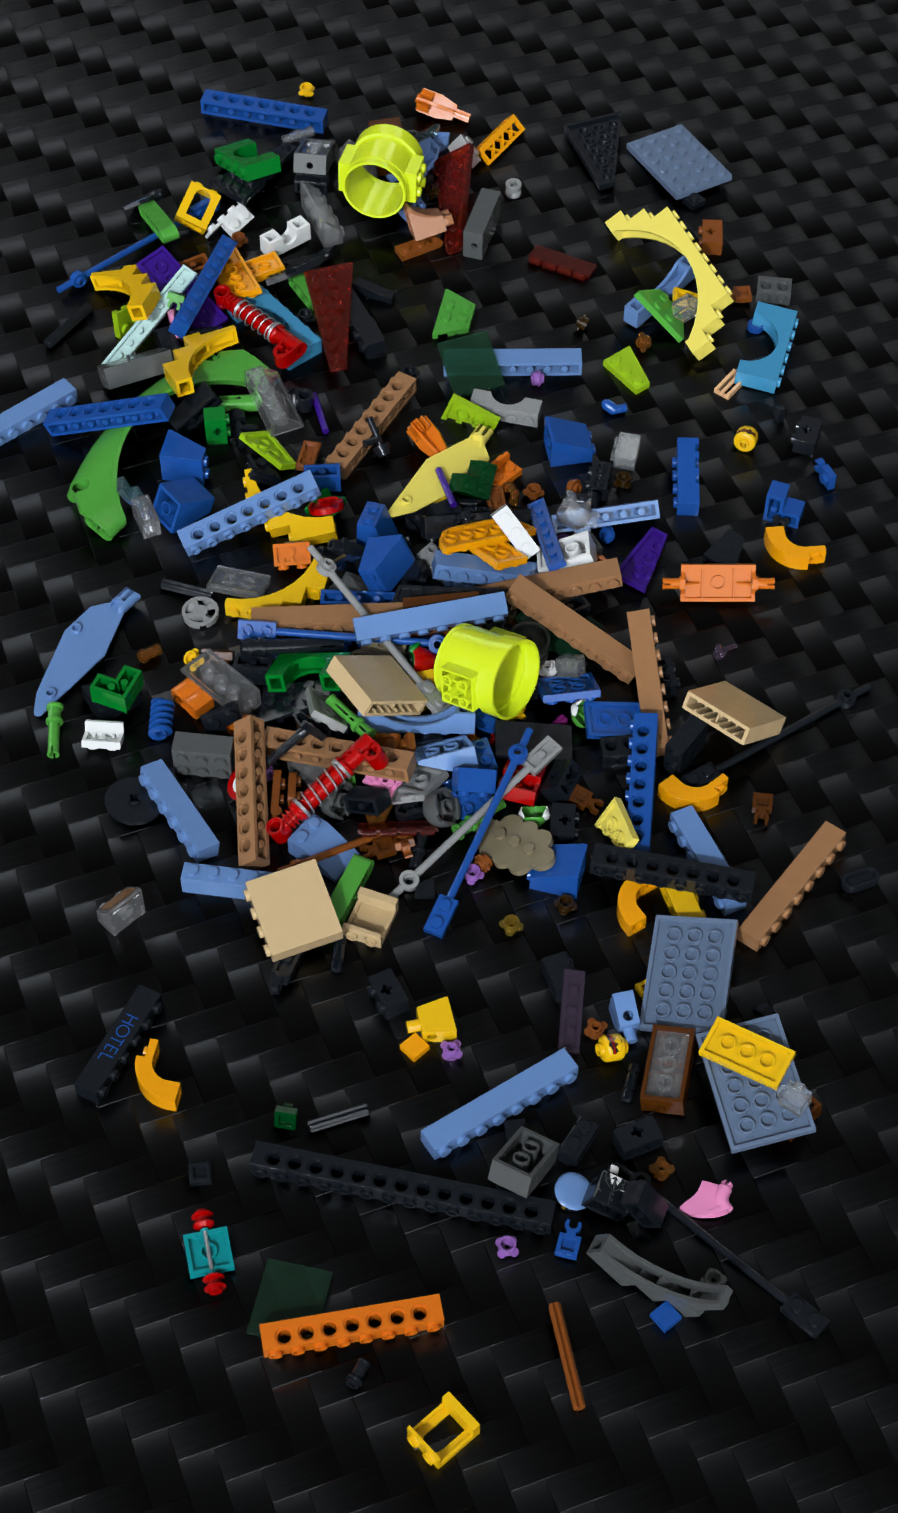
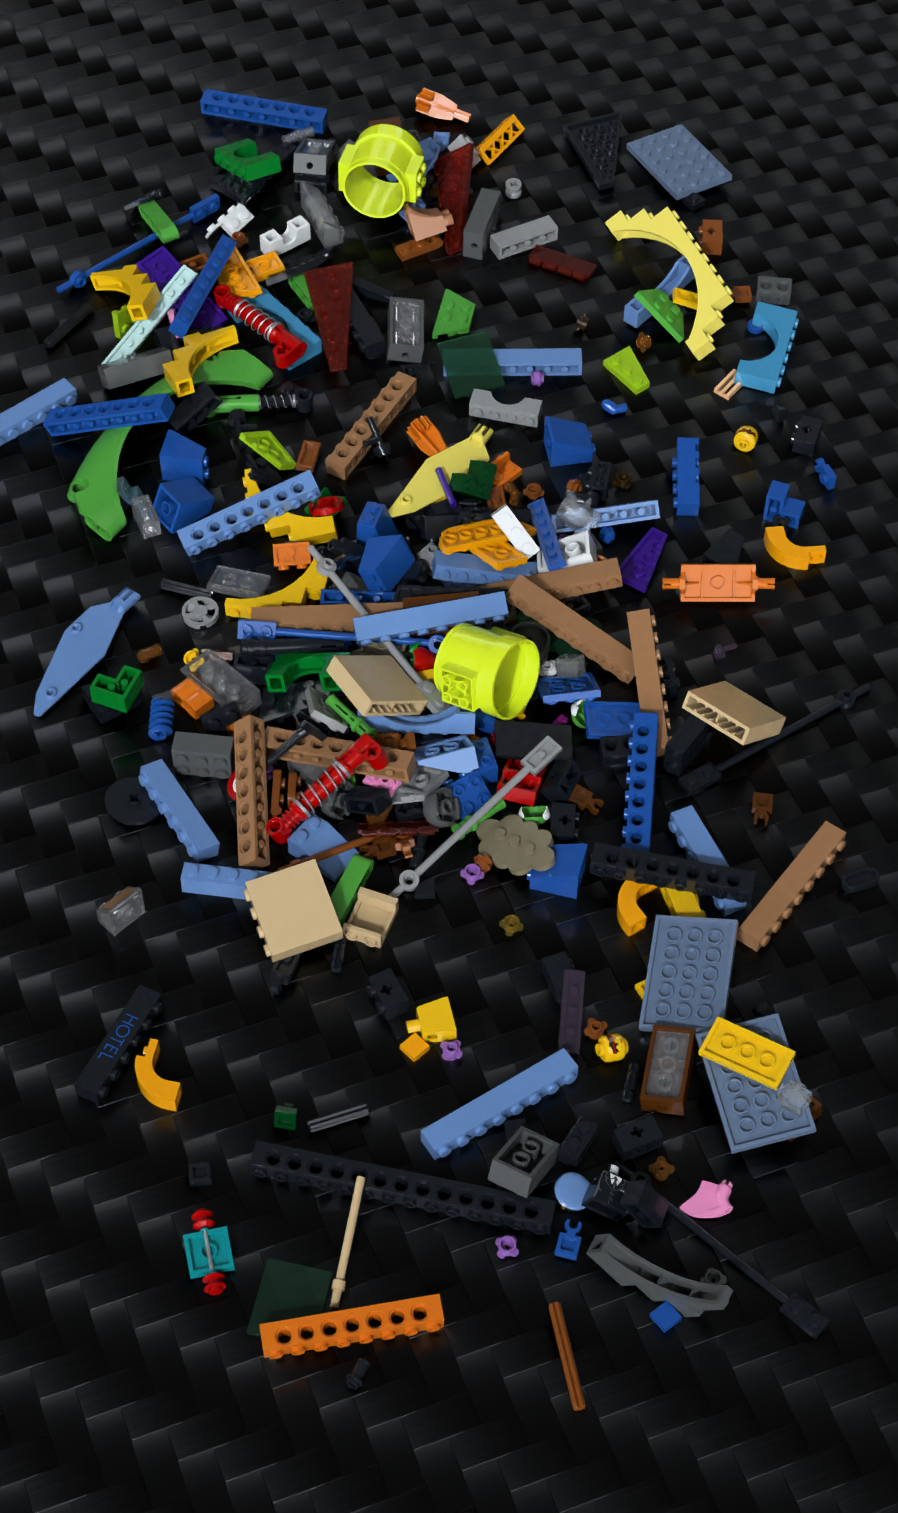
bright green pin [46,702,64,758] -> none
white bracket [81,719,124,751] -> none
bright green tile [166,290,186,310] -> none
yellow panel [174,181,221,235] -> none
green brick [203,406,231,445] -> none
clear slope [245,366,304,437] -> none
yellow plate [298,82,315,97] -> none
blue brick [304,463,341,492] -> none
dark purple bar [313,392,329,434] -> none
yellow panel [407,1391,480,1469] -> none
clear light blue slope [414,124,441,142] -> none
blue bar [423,727,533,939] -> none
lime wing [441,393,501,431] -> none
blue brick [452,767,497,798] -> none
dark brown plate [553,894,577,915] -> none
light yellow wing [594,797,639,849] -> none
medium blue torso [609,990,640,1044] -> none
clear brick [611,432,641,471] -> none
light orange arch [657,773,728,812] -> none
clear brick [672,293,698,323] -> none
none -> tan bar [330,1176,365,1309]
none -> brick [387,296,424,363]
none -> light grey brick [490,215,558,260]

